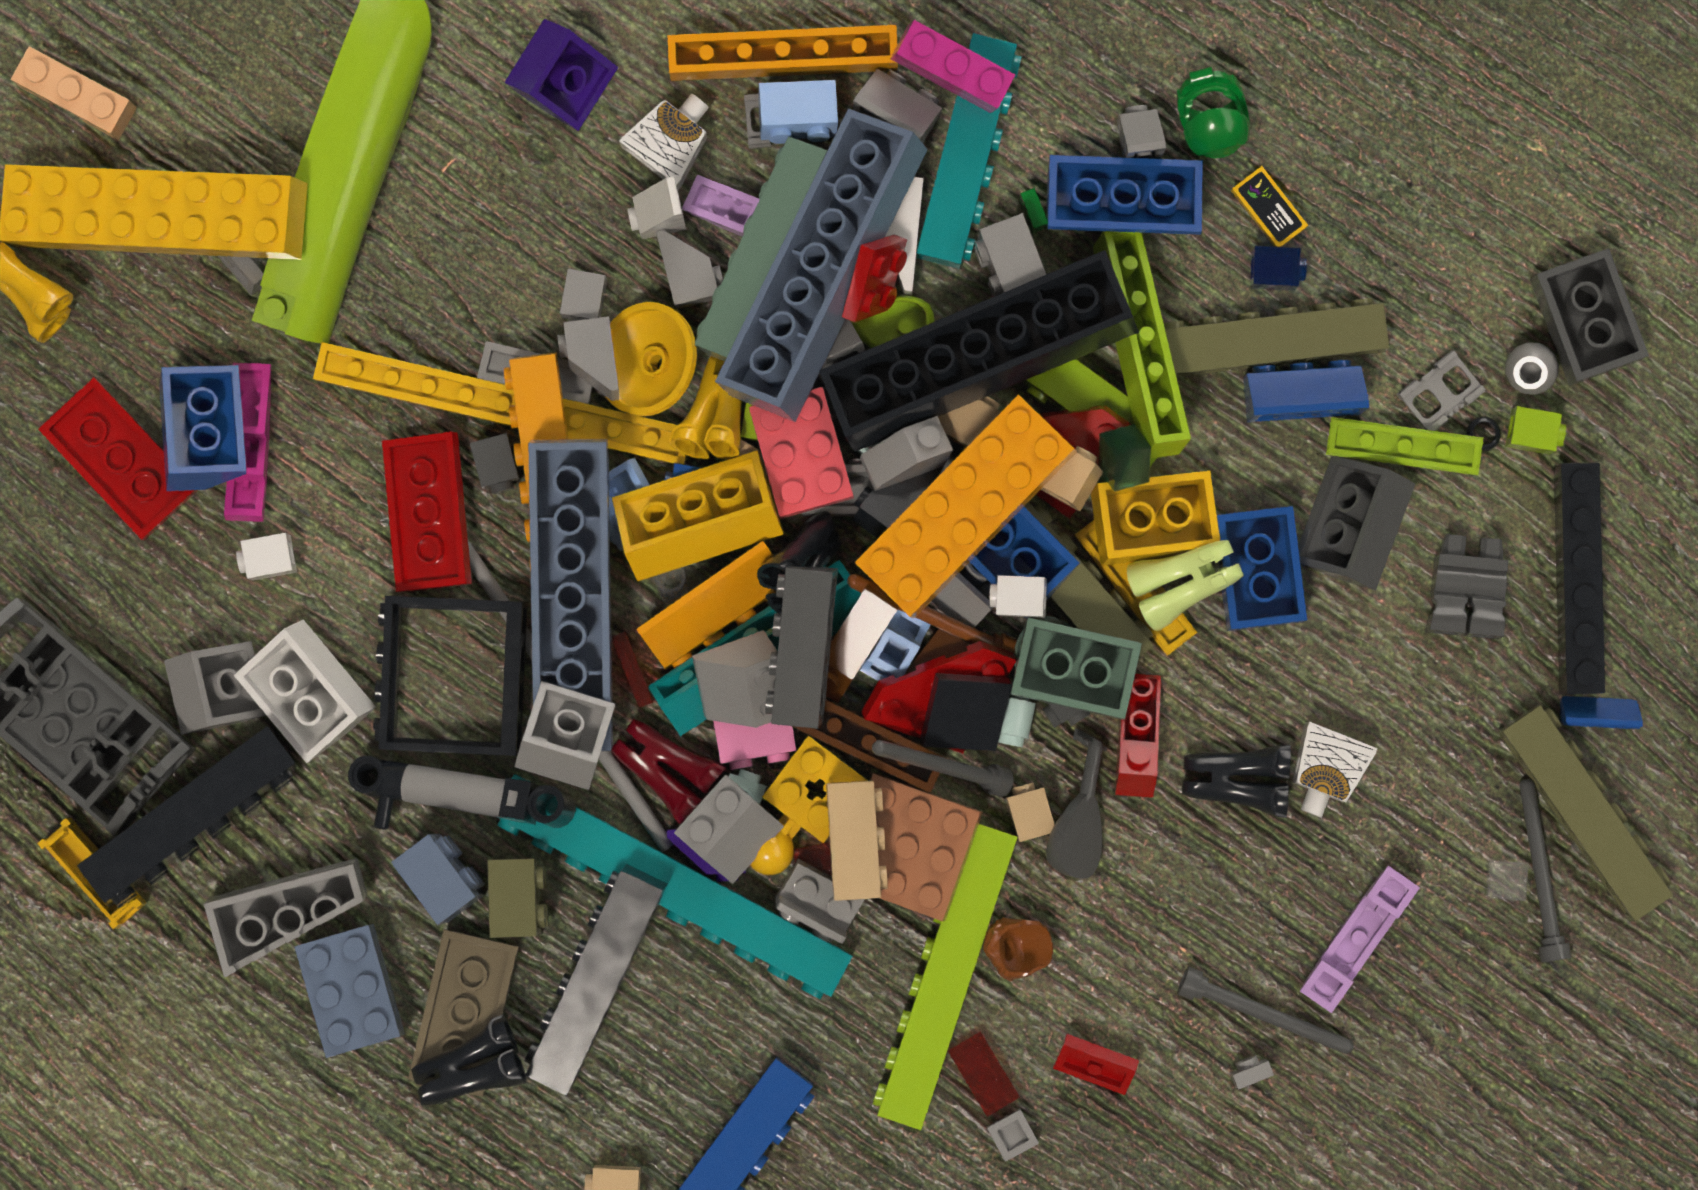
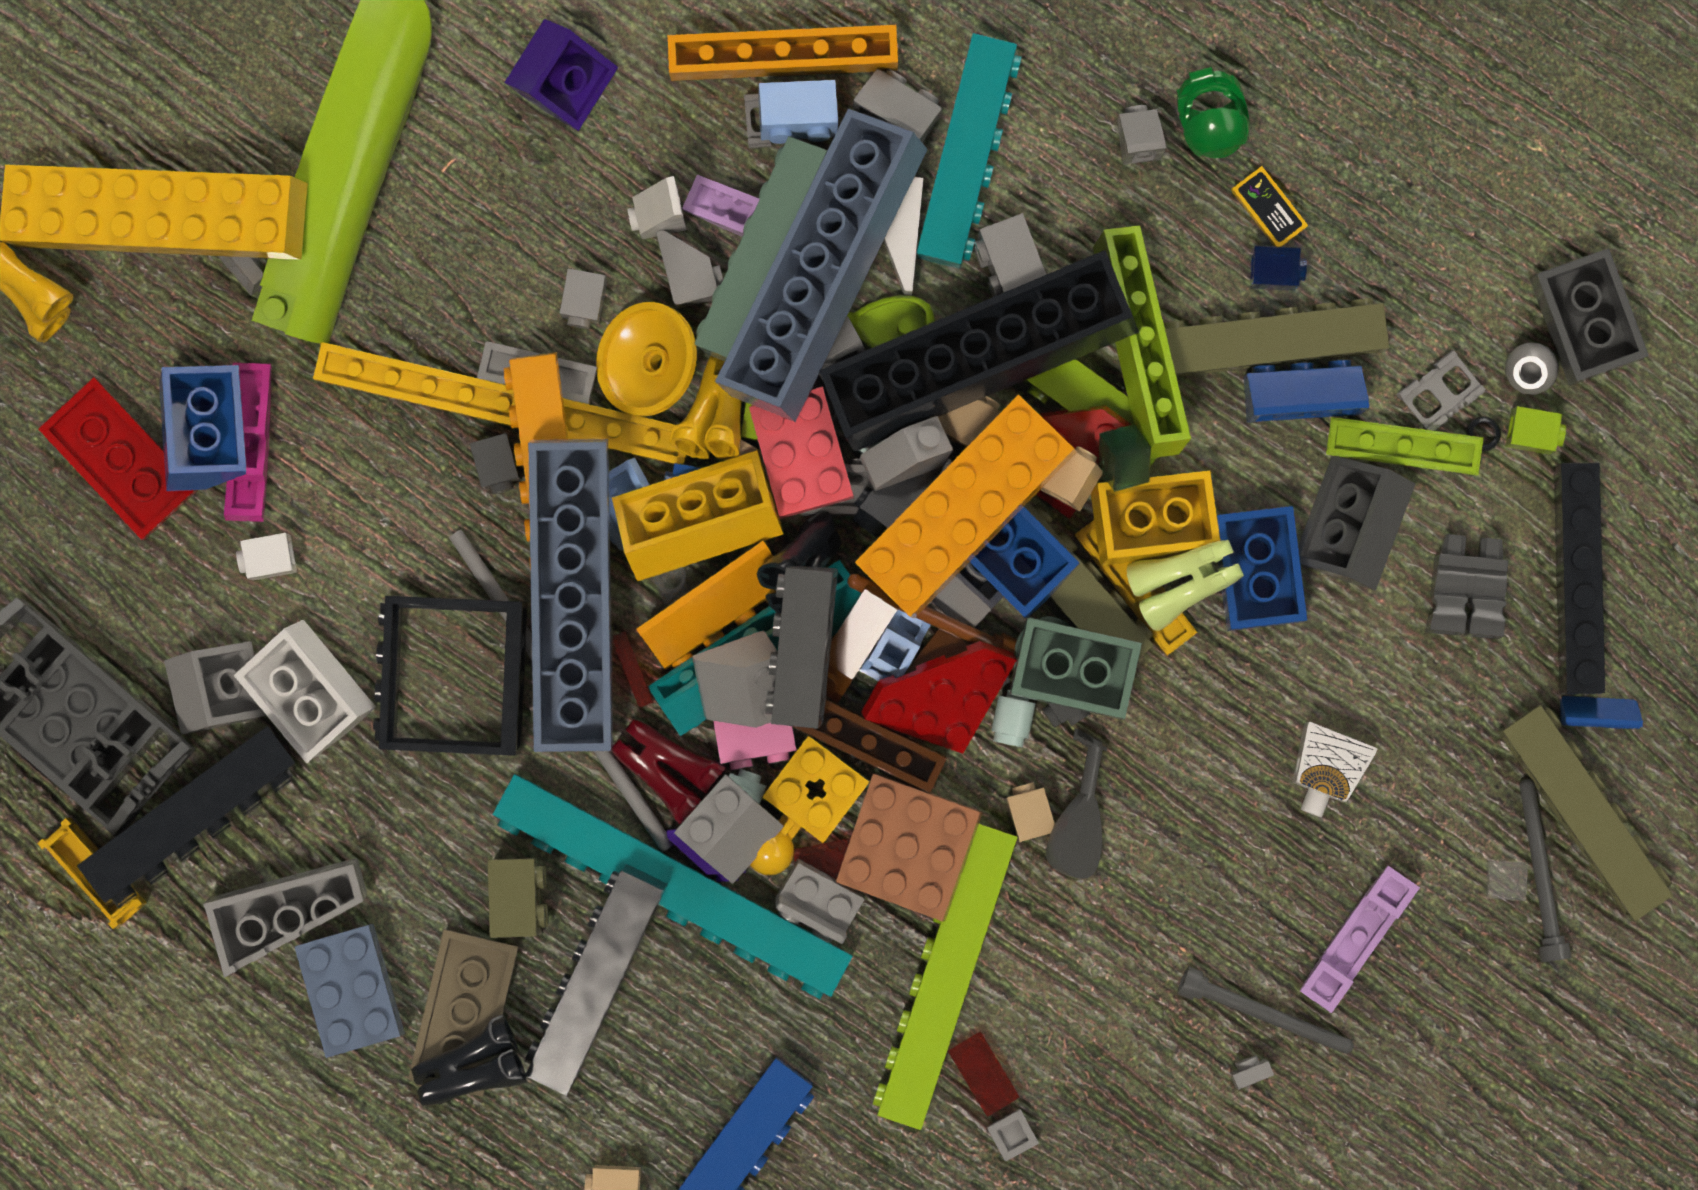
light nougat arch [11,46,137,141] -> none
piece [348,756,576,830] -> none
red plate [382,432,472,592] -> none
sand blue brick [391,834,485,925] -> none
light grey slope [514,681,615,790] -> none
light grey slope [557,316,619,401] -> none
white torso [619,94,709,190] -> none
tan brick [826,780,888,901] -> none
red plate [842,234,907,322] -> none
dark grey piece [872,740,1014,797] -> none
dark pink brick [890,20,1015,113] -> none
black tile [920,673,1012,751] -> none
dark orange hair [983,918,1054,981] -> none
white brick [990,576,1047,618] -> none
green tile [1019,188,1047,234] -> none
blue slope [1047,155,1203,235] -> none
red plate [1053,1034,1139,1095] -> none
red slope [1115,674,1161,798] -> none
black piece [1182,745,1291,818] -> none

